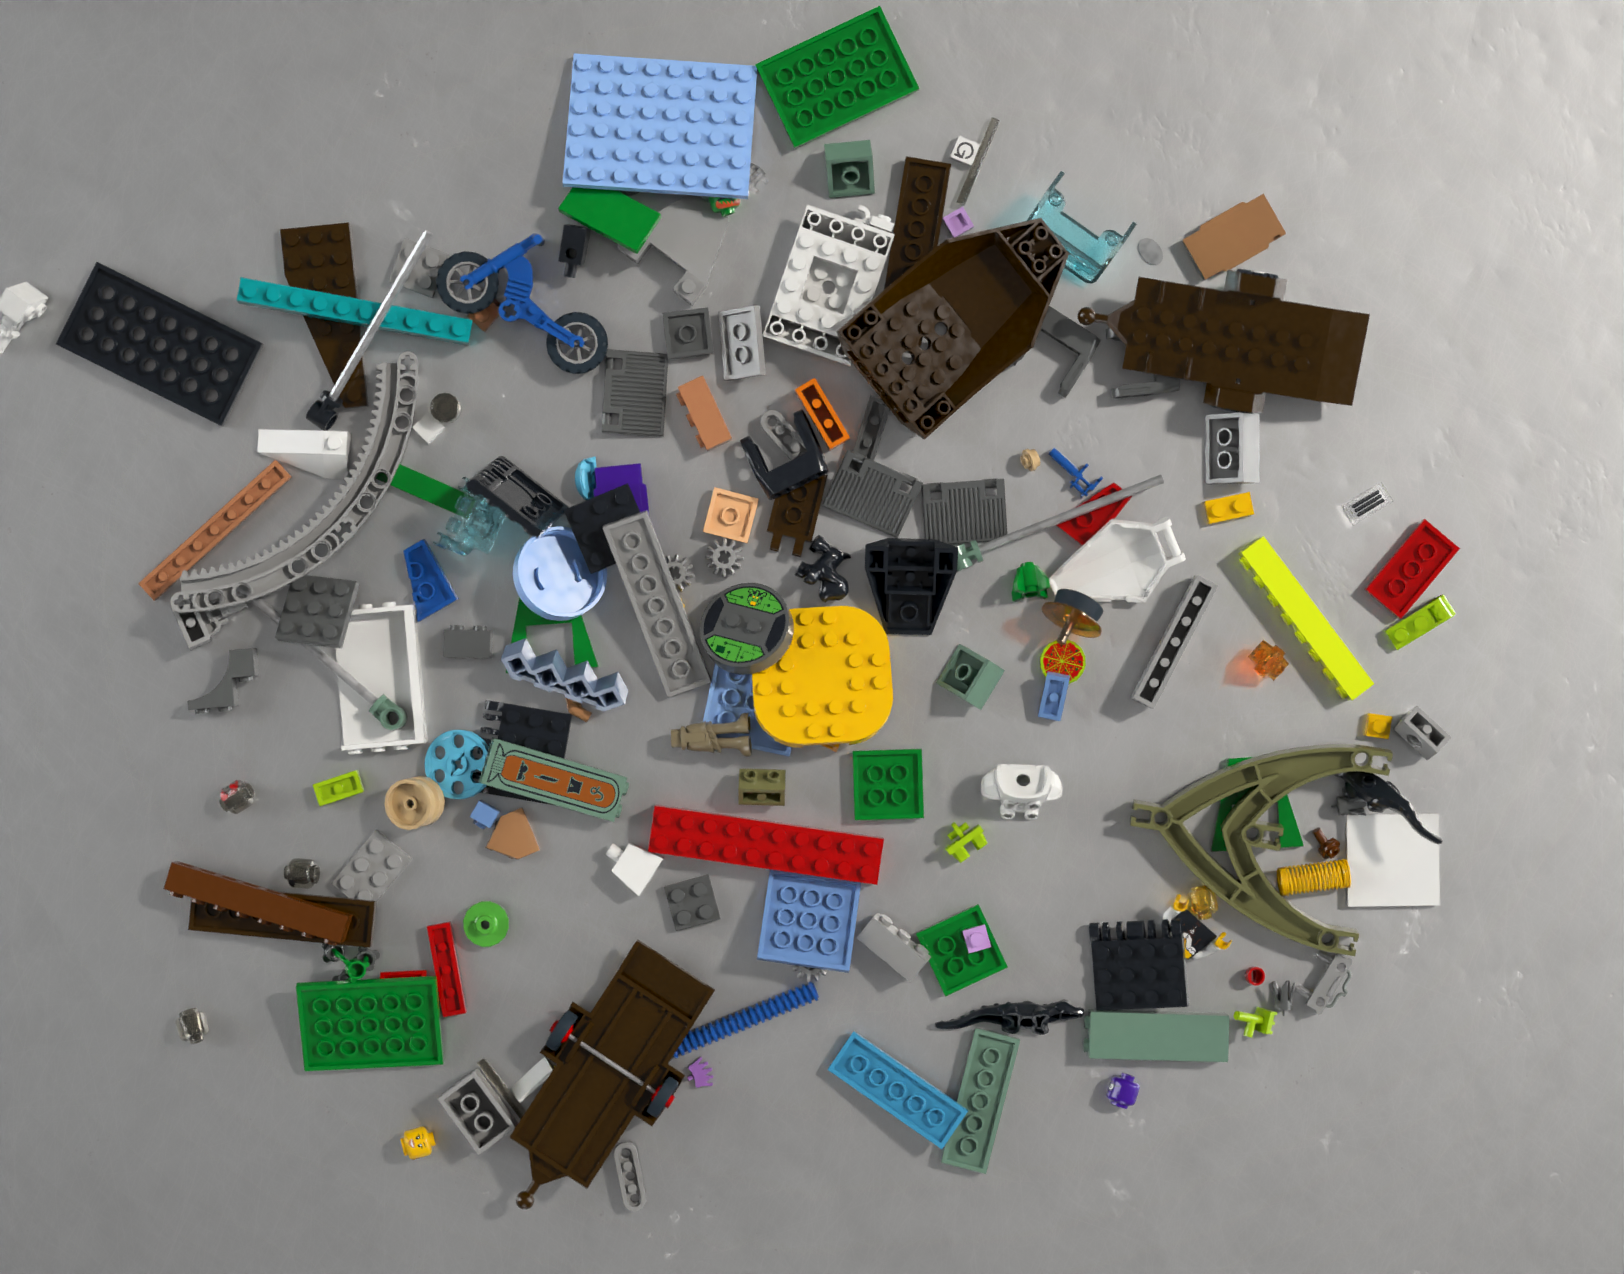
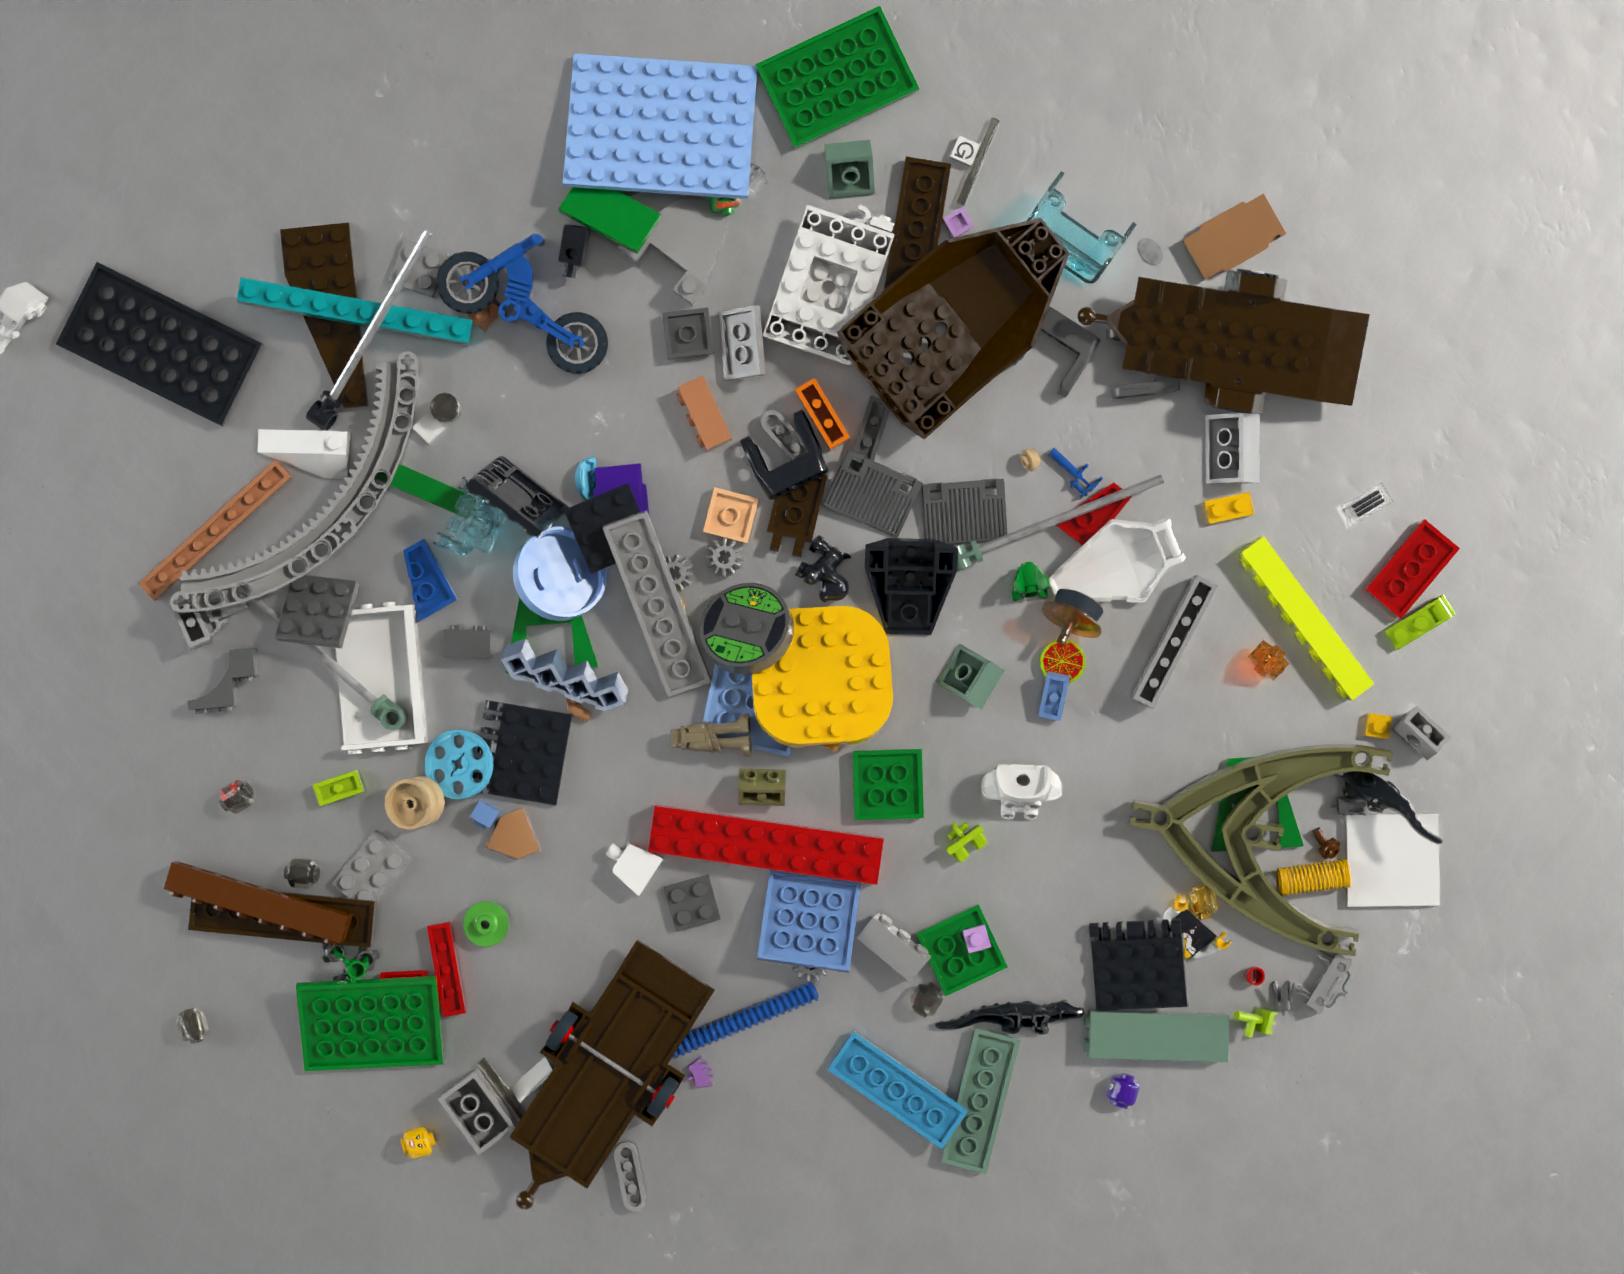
brick [479,737,629,822] -> none
dark grey window [601,349,668,437] -> none
none -> clear smoke head [909,982,943,1018]

